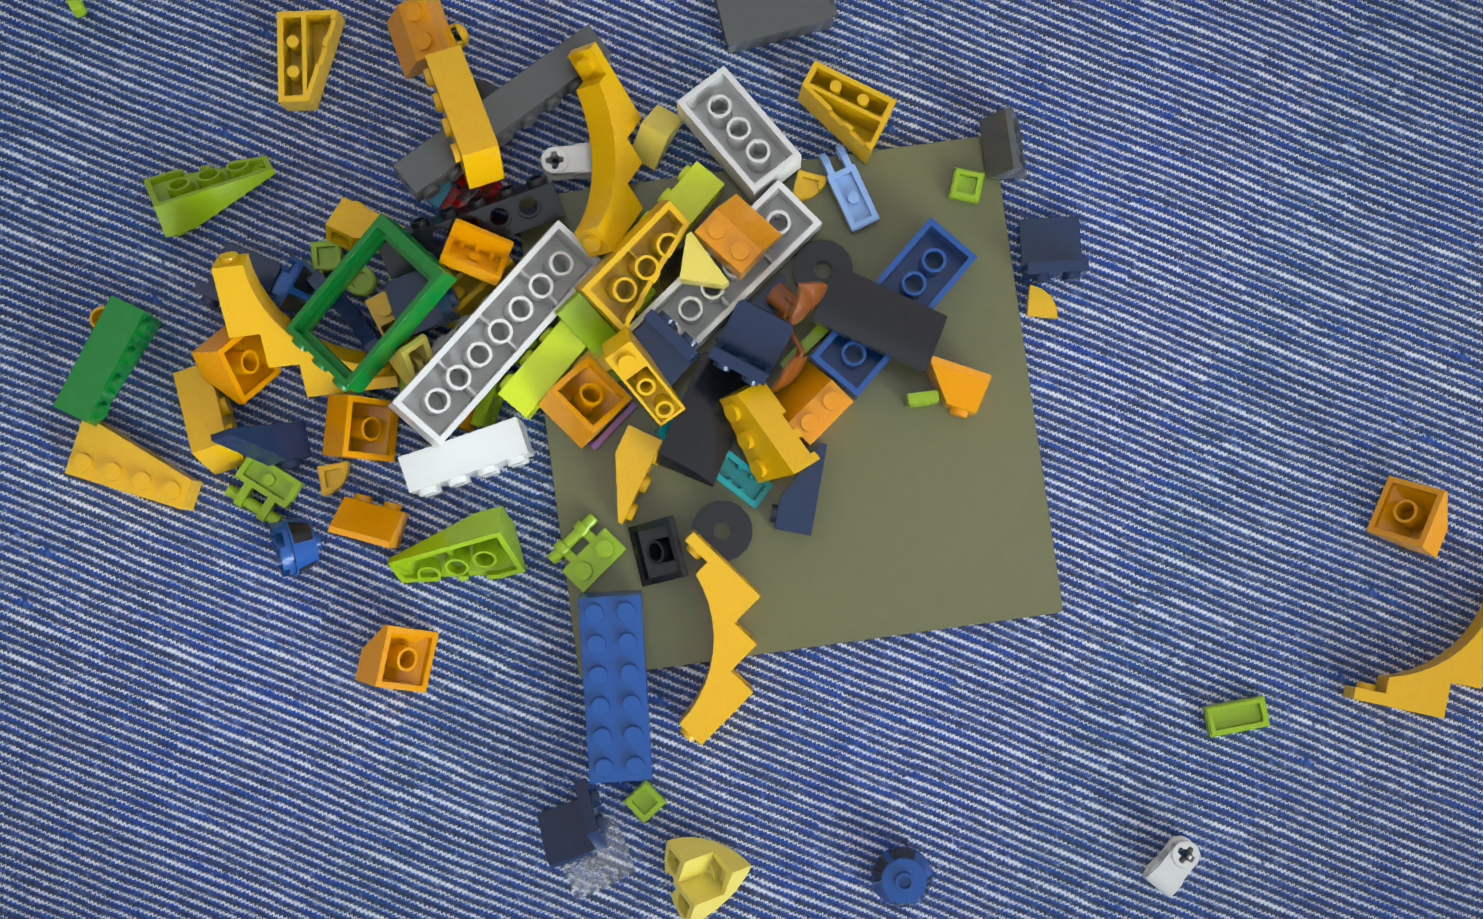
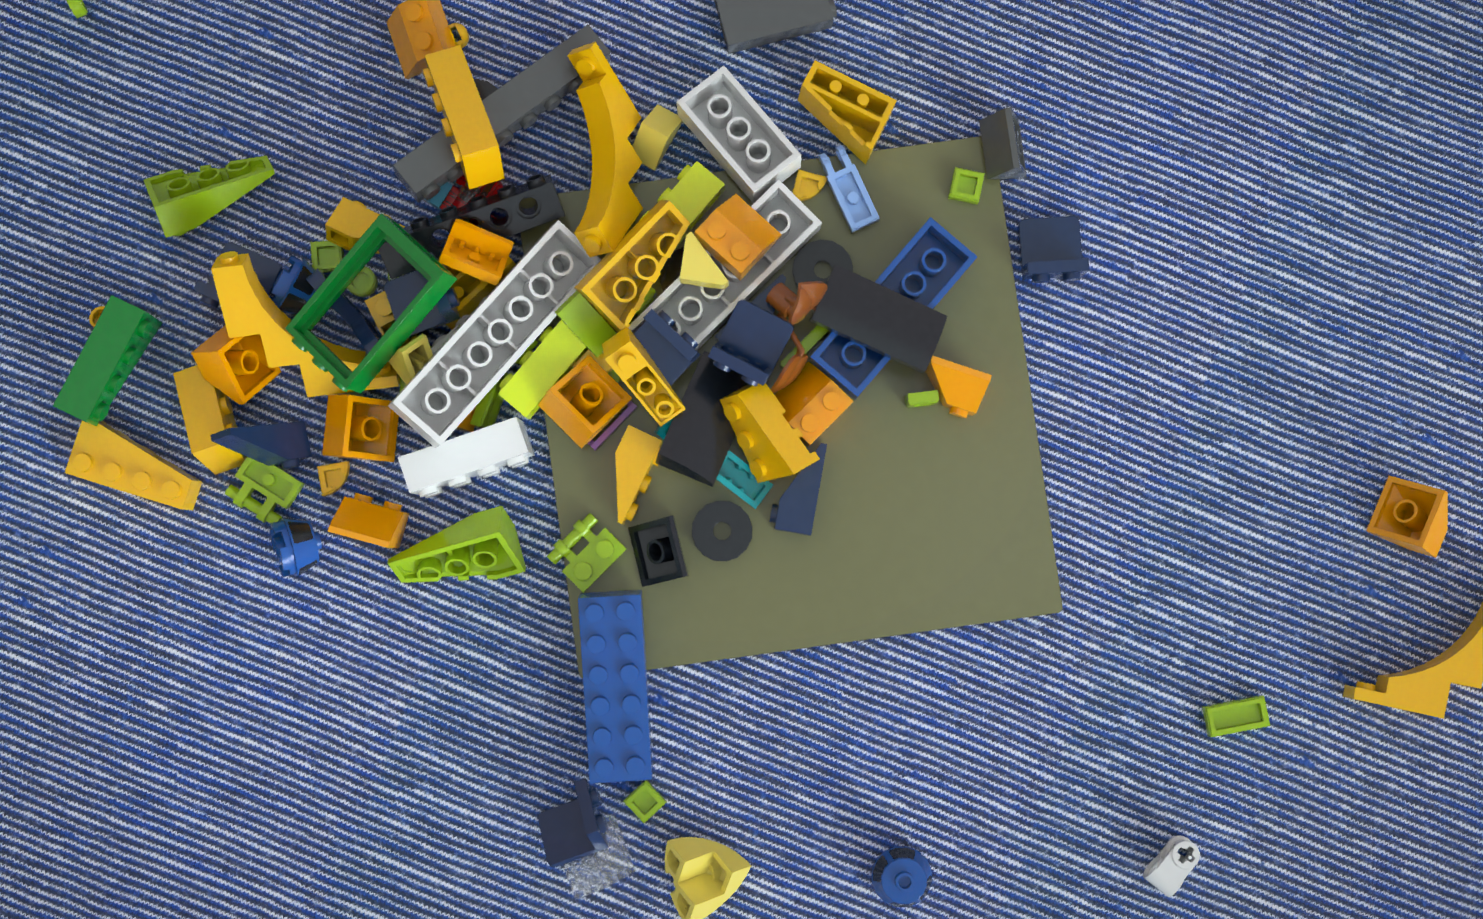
yellow wedge [277,10,345,111] -> none
light orange slope [355,624,439,693] -> none
white piece [541,143,592,181] -> none
yellow arch [679,528,761,745] -> none
yellow tile [1026,285,1057,319] -> none

